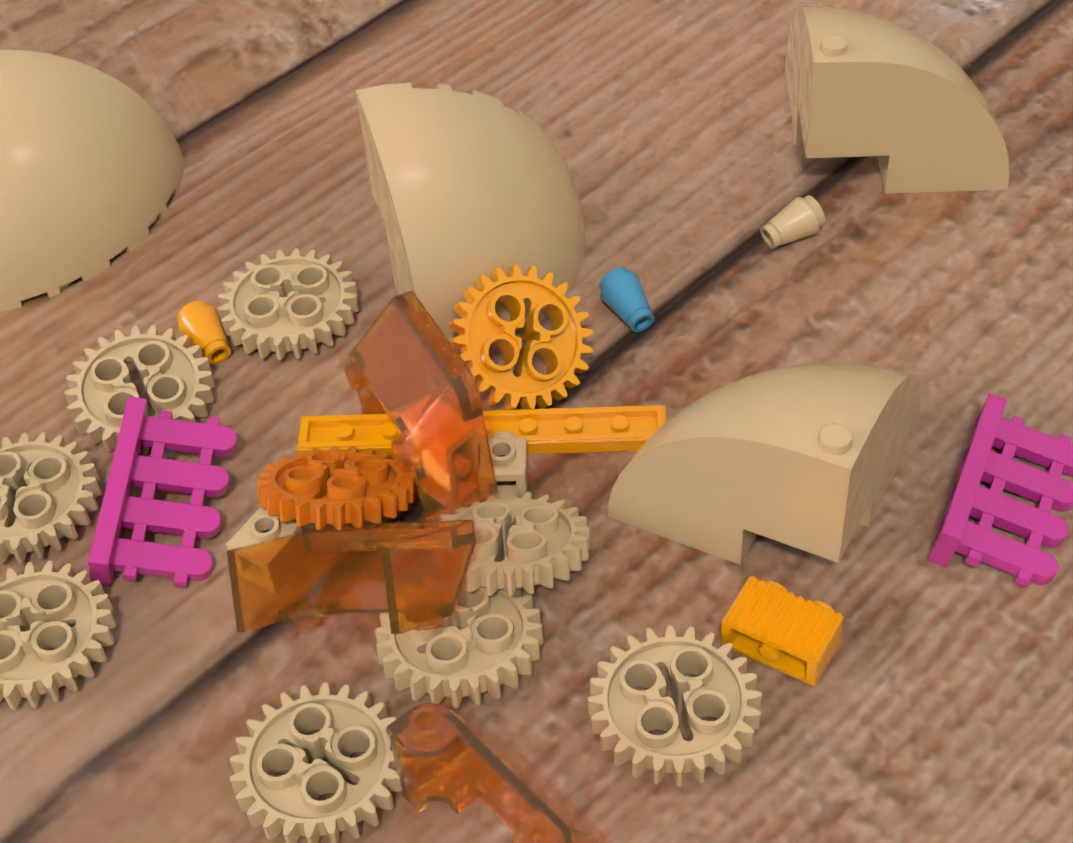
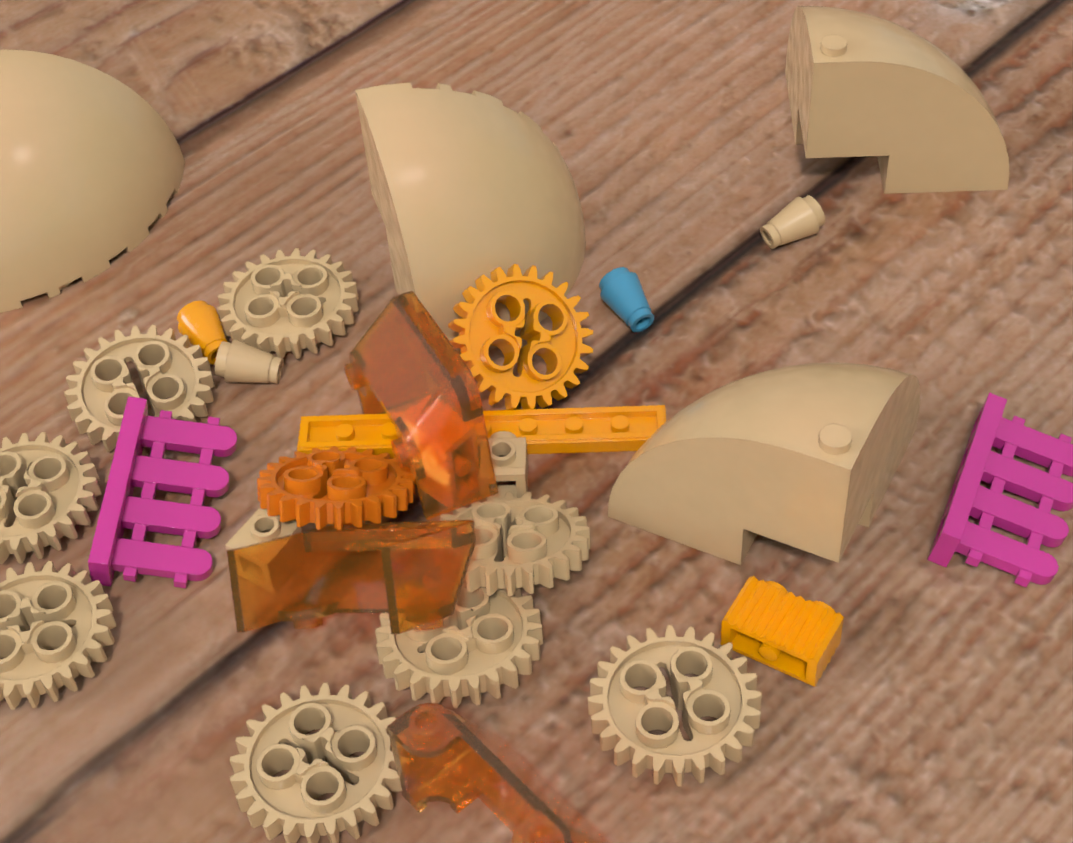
none -> tan cone [215,339,284,384]

